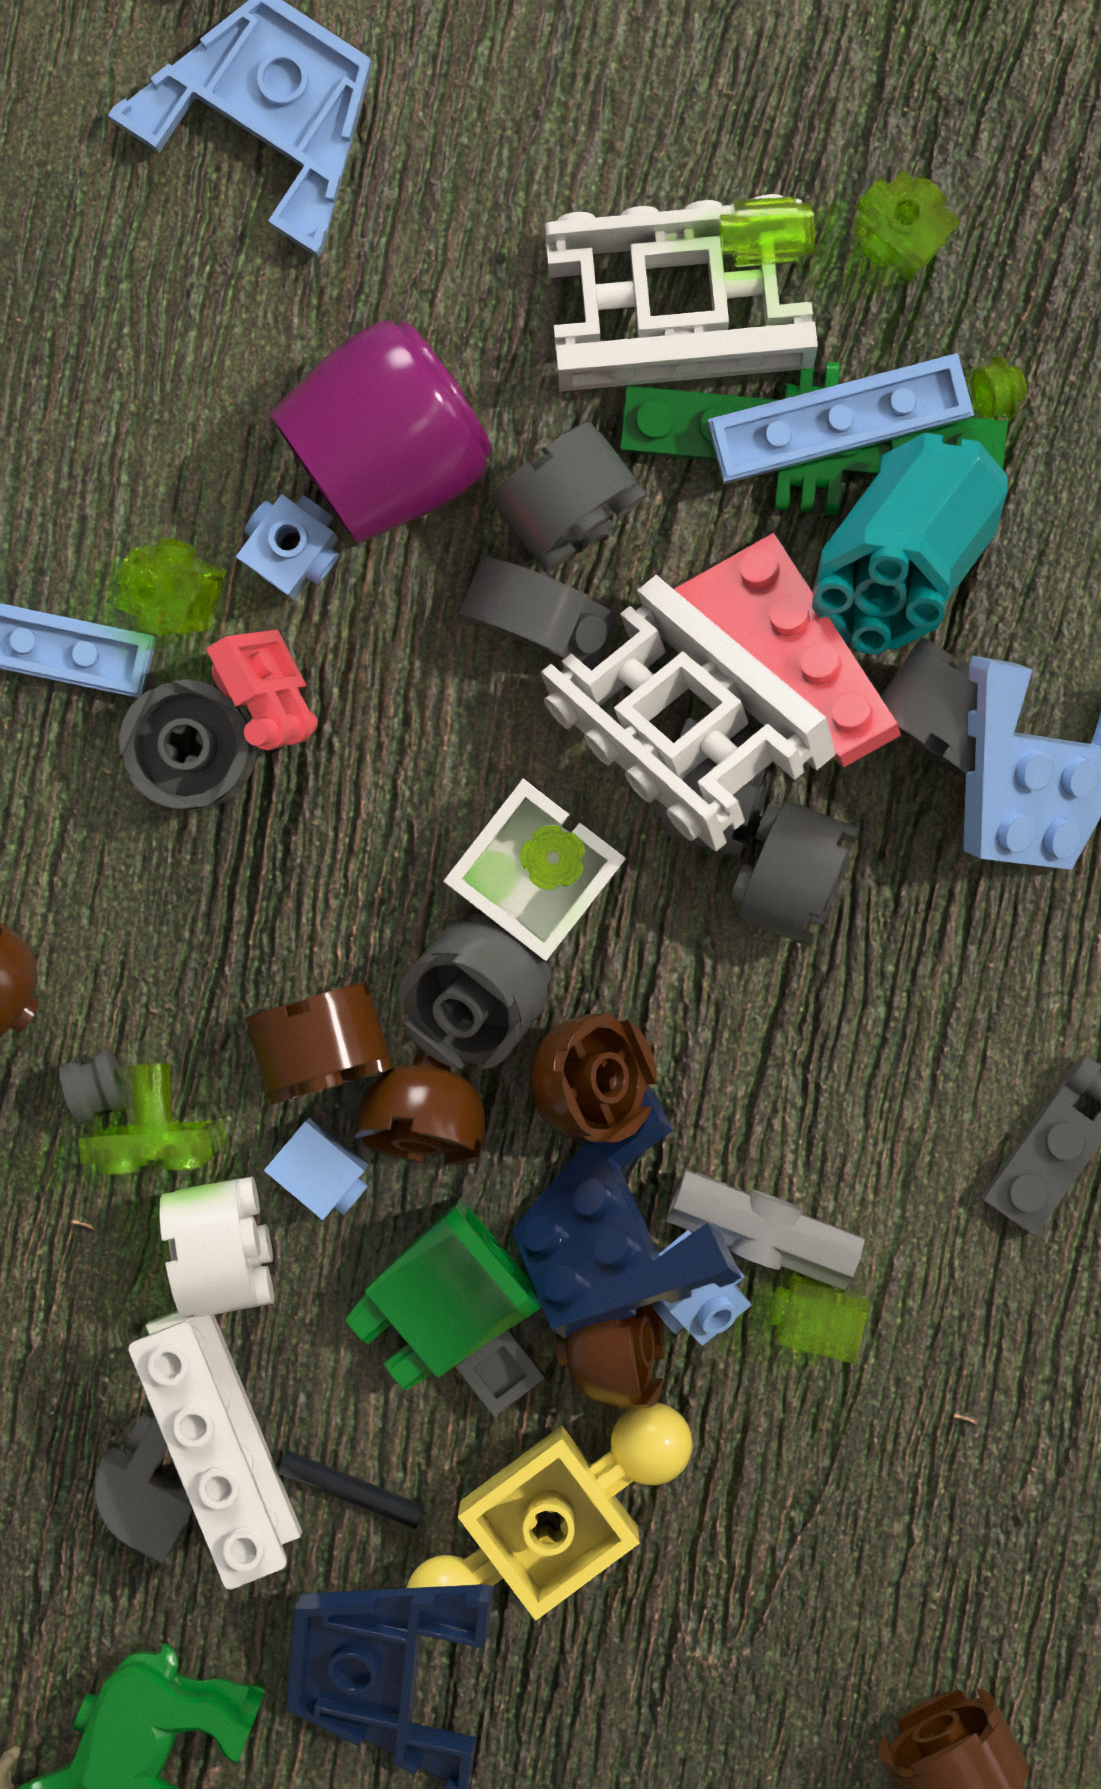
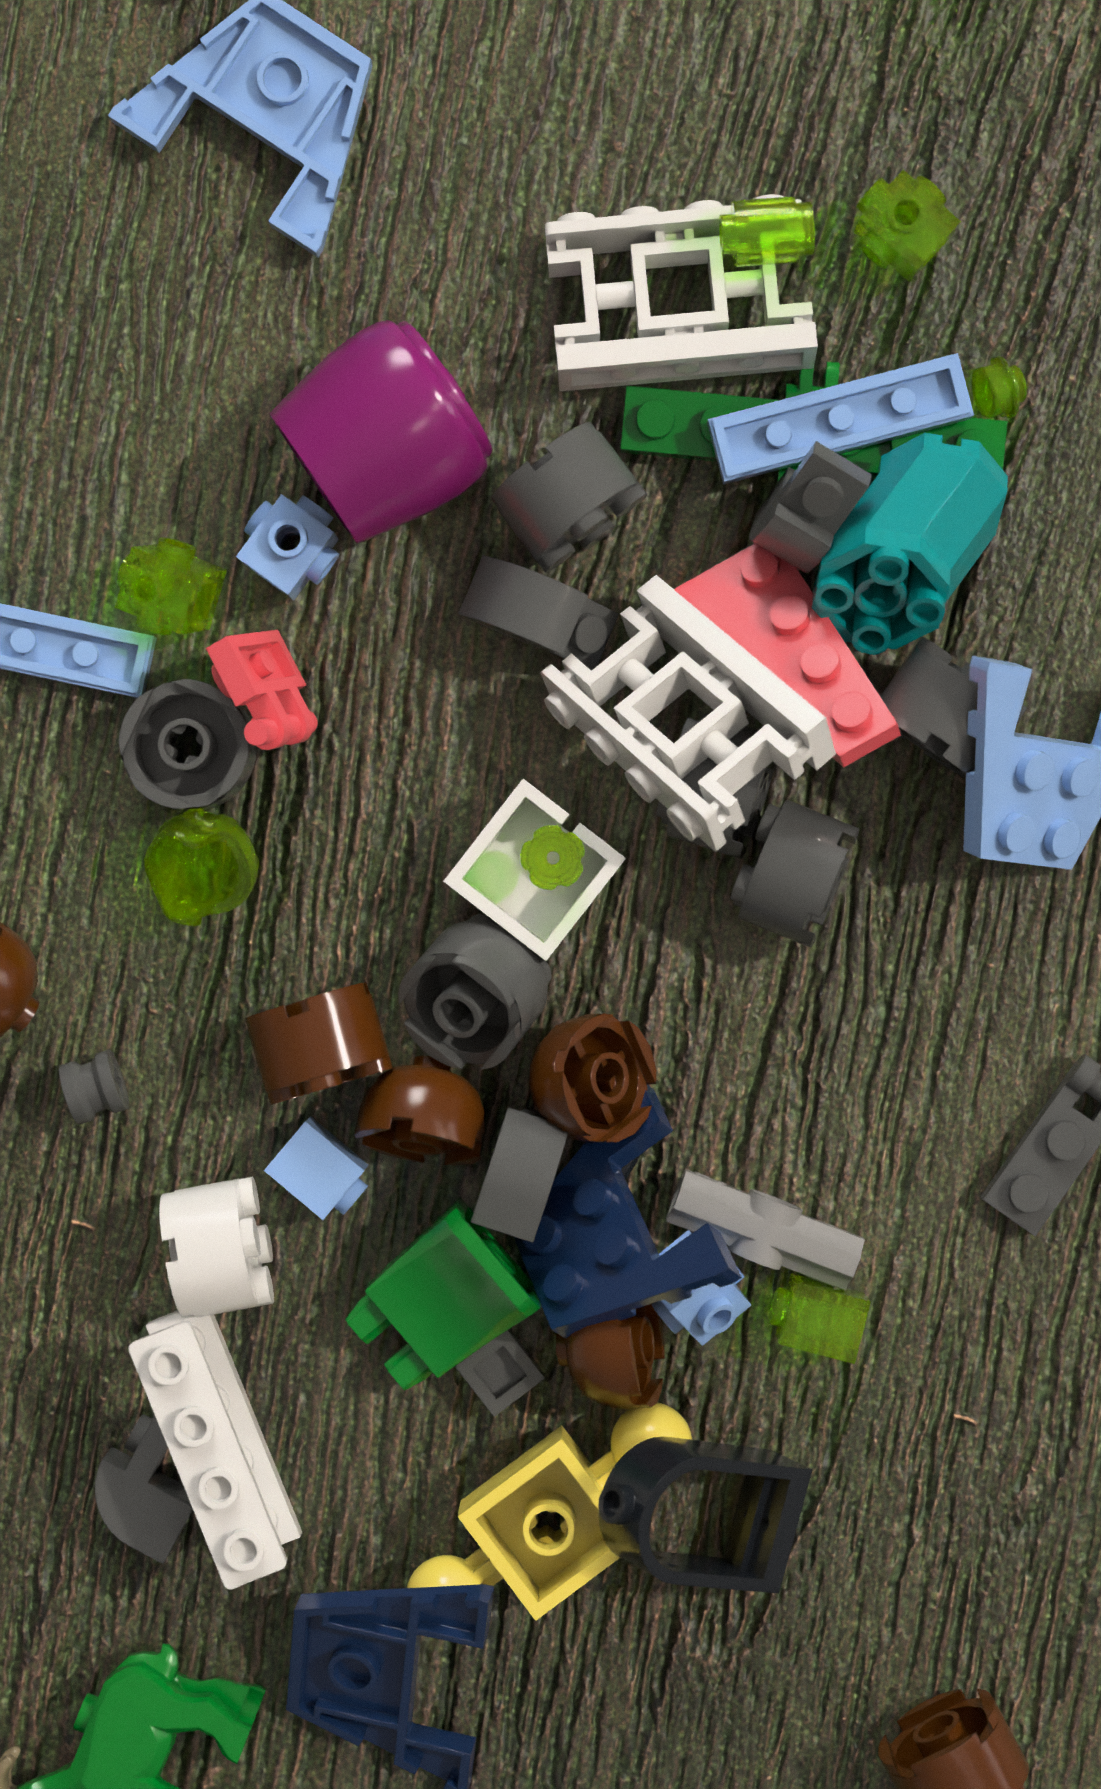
clear neon green plate [79,1062,227,1174] -> none
black piece [277,1450,425,1529] -> none
none -> clear neon green cap [143,808,259,926]
none -> dark grey brick [471,1107,568,1242]
none -> black window [598,1436,813,1594]
none -> dark grey brick [749,441,872,573]

